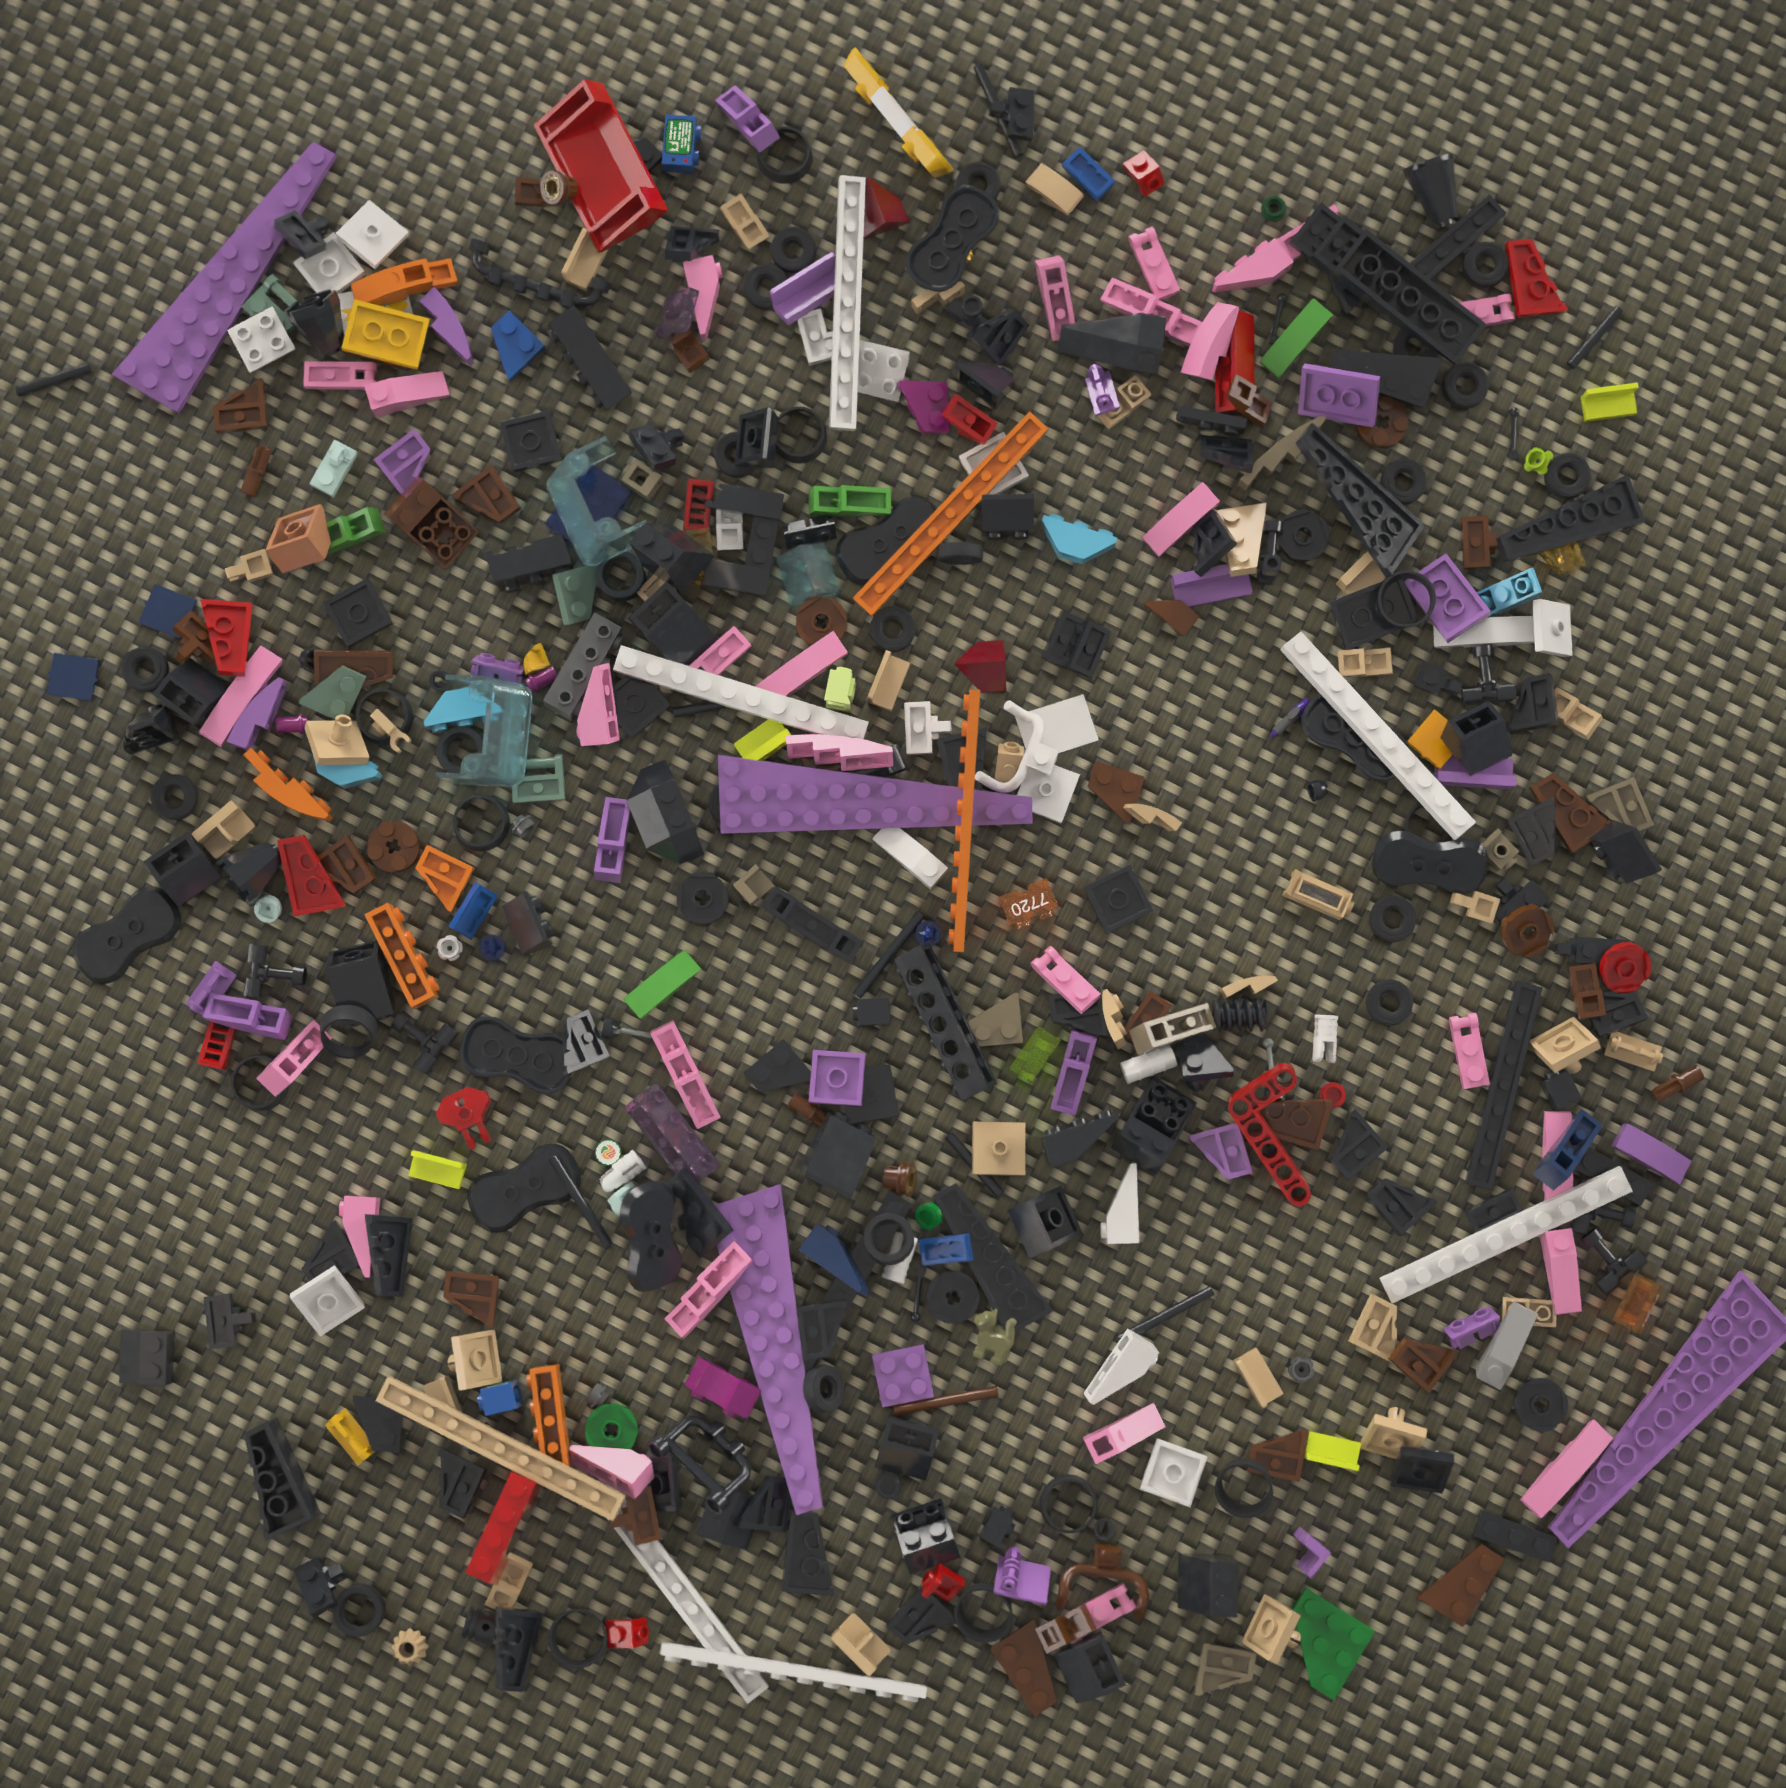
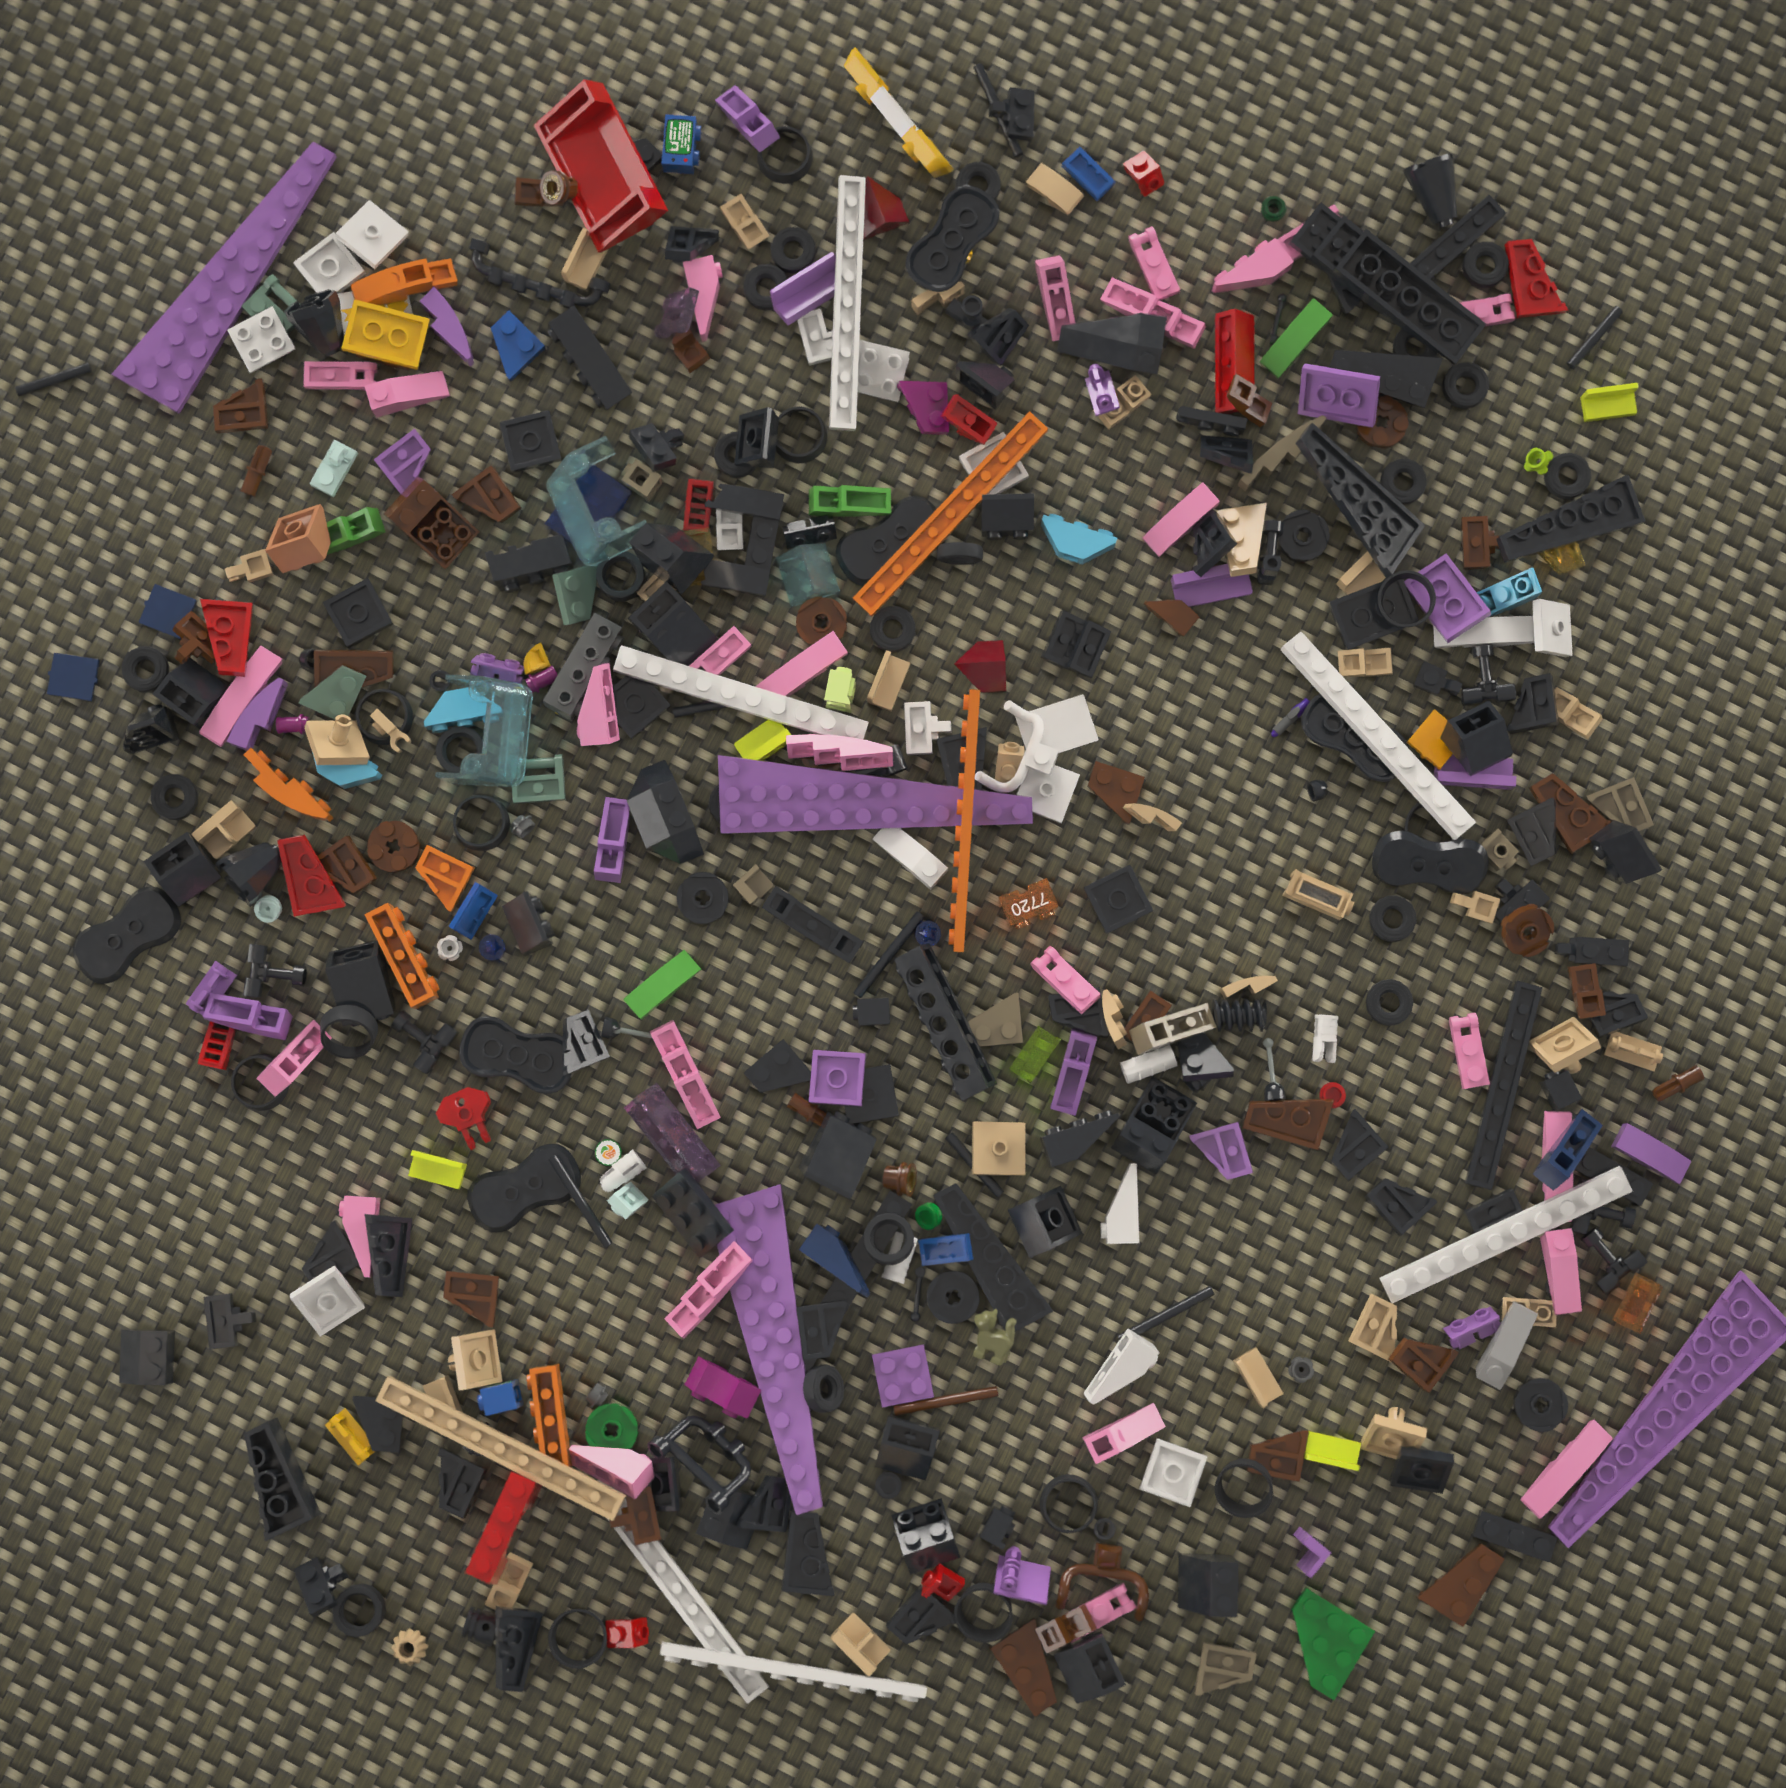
black hinge [274,210,329,260] -> none
black plate [620,1181,681,1292] -> none
bright pink slope [1181,302,1239,380] -> none
red beam [1228,1063,1311,1206] -> none
tan tile [1241,1594,1301,1664] -> none
black hinge [1507,407,1520,461] -> none
red tile [1599,942,1652,994] -> none

